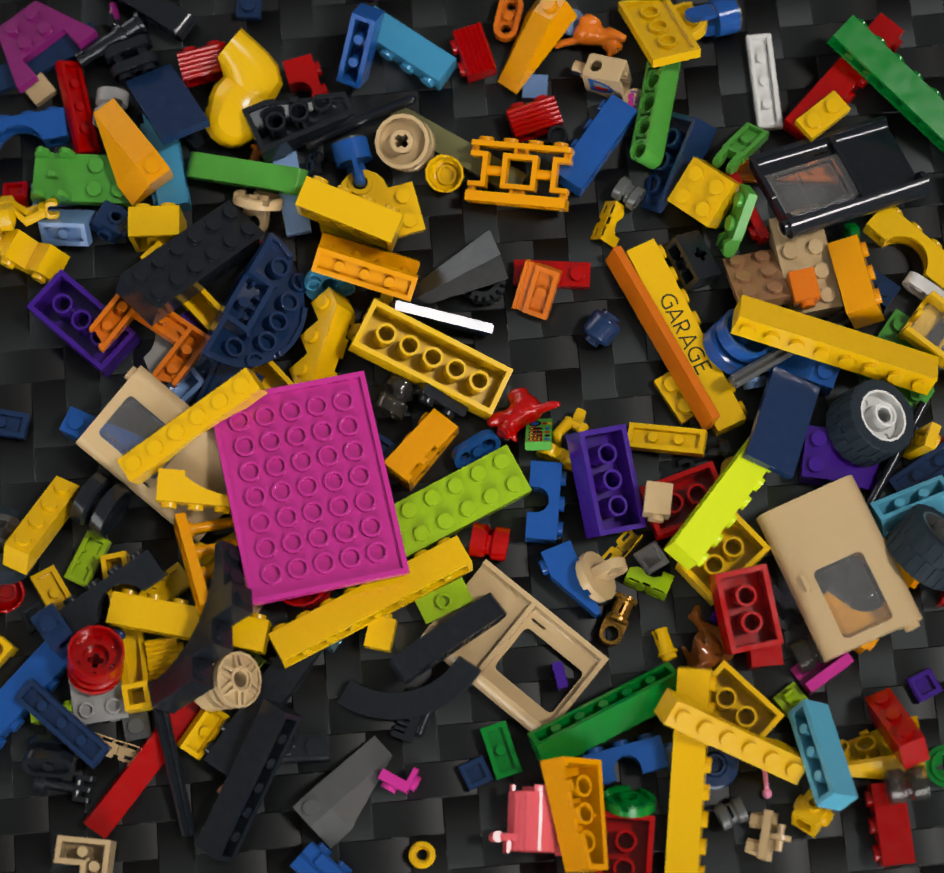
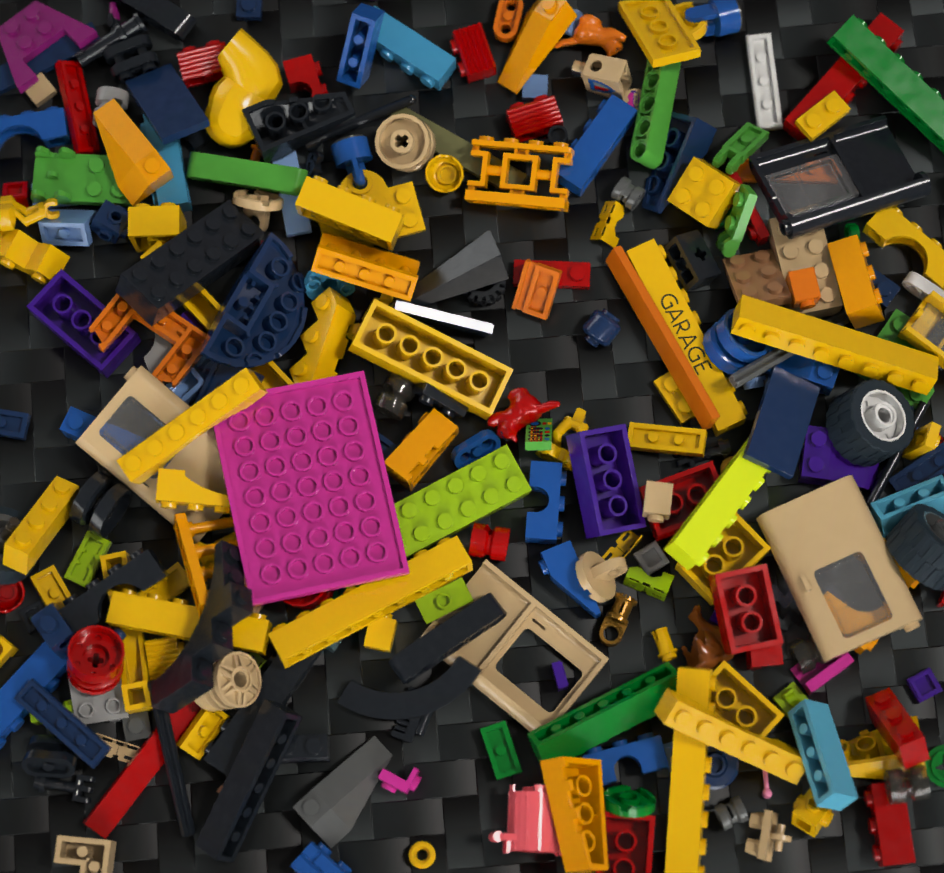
dark blue tile [458,755,494,791] -> none

